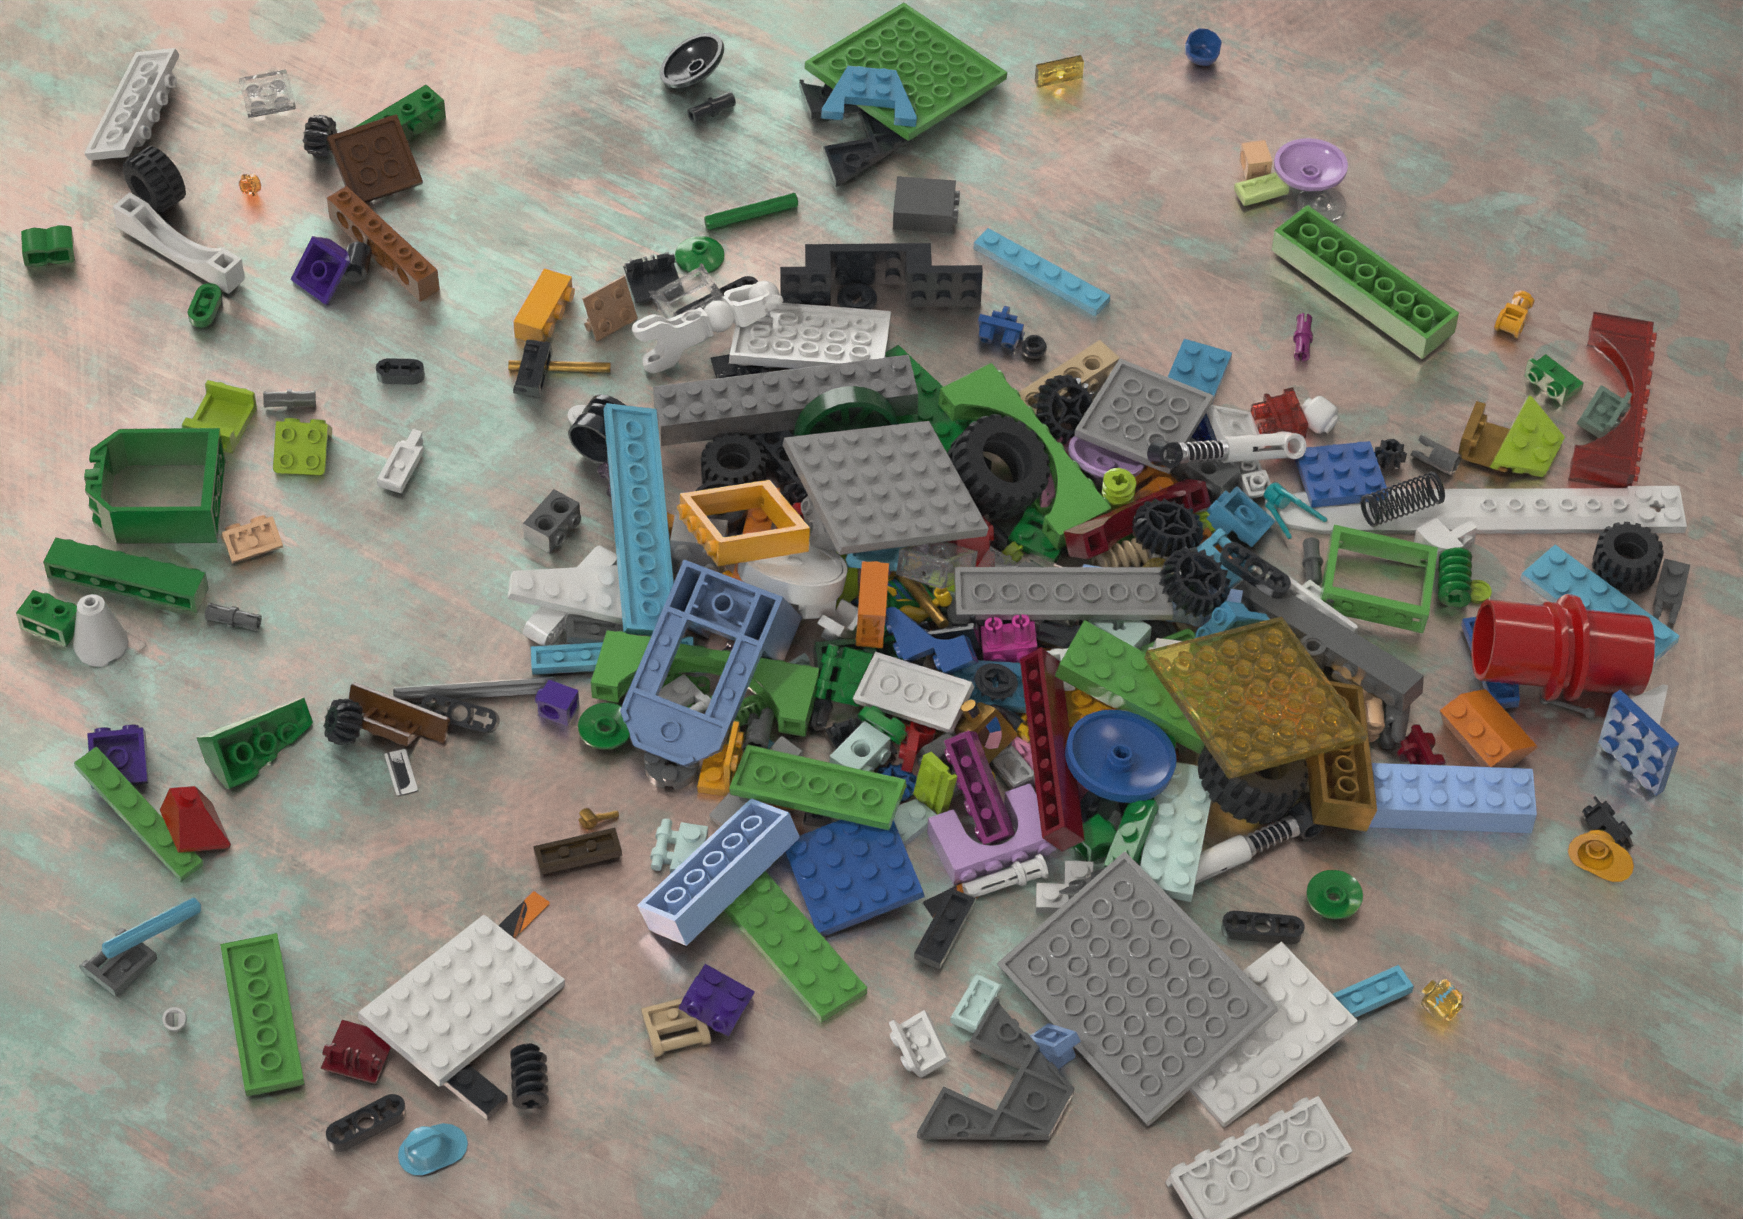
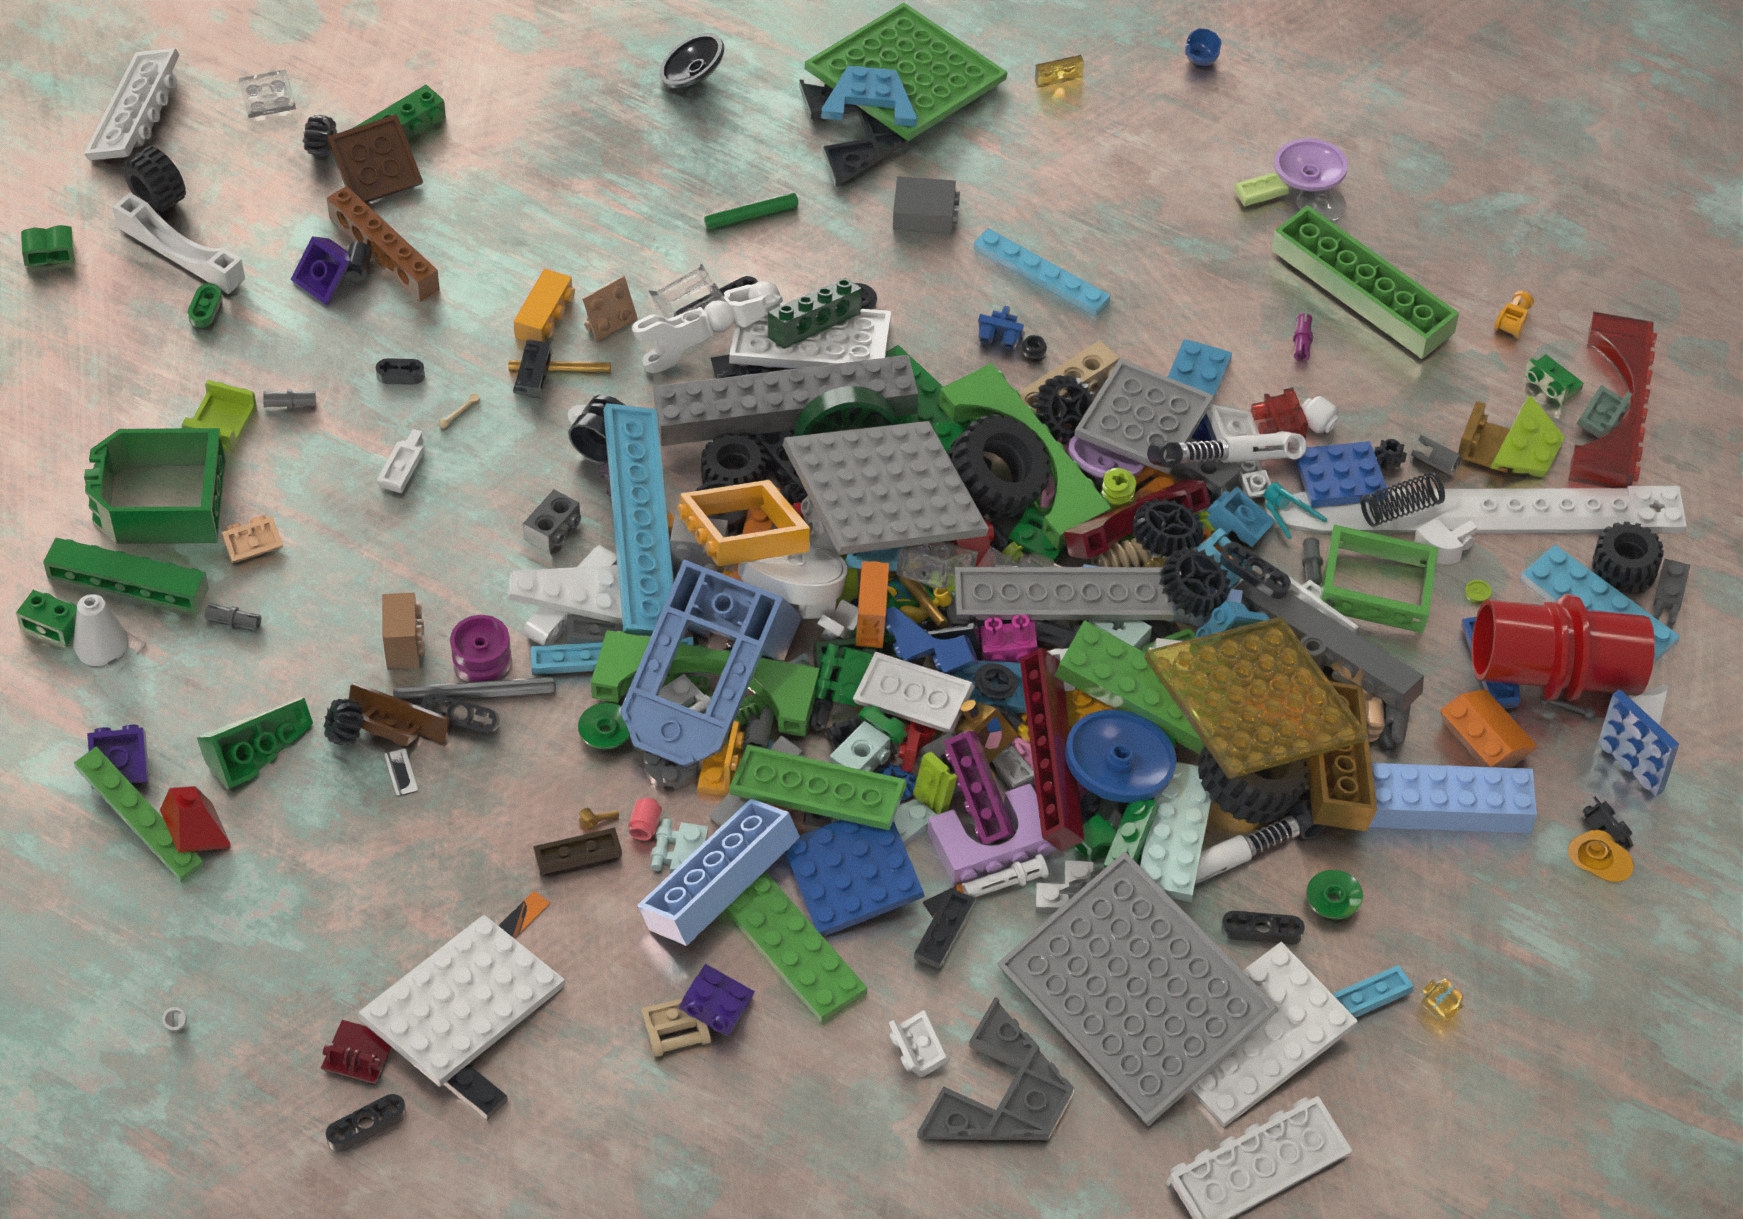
dark grey plate [79,928,157,997] -> none
medium azure axle [102,898,201,958] -> none
bright green plate [220,933,305,1097] -> none
clear orange plate [239,173,261,197] -> none
lime bracket [273,418,333,476] -> none
medium azure piece [398,1123,468,1176] -> none
black piece [510,1043,549,1109] -> none
dark purple brick [535,680,580,726] -> none
black hinge [623,252,684,304] -> none
green dish [675,236,725,275] -> none
black pin [687,91,736,123] -> none
black bracket [780,243,983,307] -> none
light aqua plate [950,974,1002,1033] -> none
medium blue slope [1030,1023,1081,1069] -> none
light nougat brick [1239,140,1272,180] -> none
dark red hips [1397,724,1446,766] -> none
green piece [1437,547,1473,608] -> none
none -> medium nougat brick [382,592,425,670]
none -> tan hinge [439,394,480,429]
none -> magenta wheel [450,614,512,682]
none -> coral brick [628,798,662,841]
none -> dark green brick [767,278,862,348]

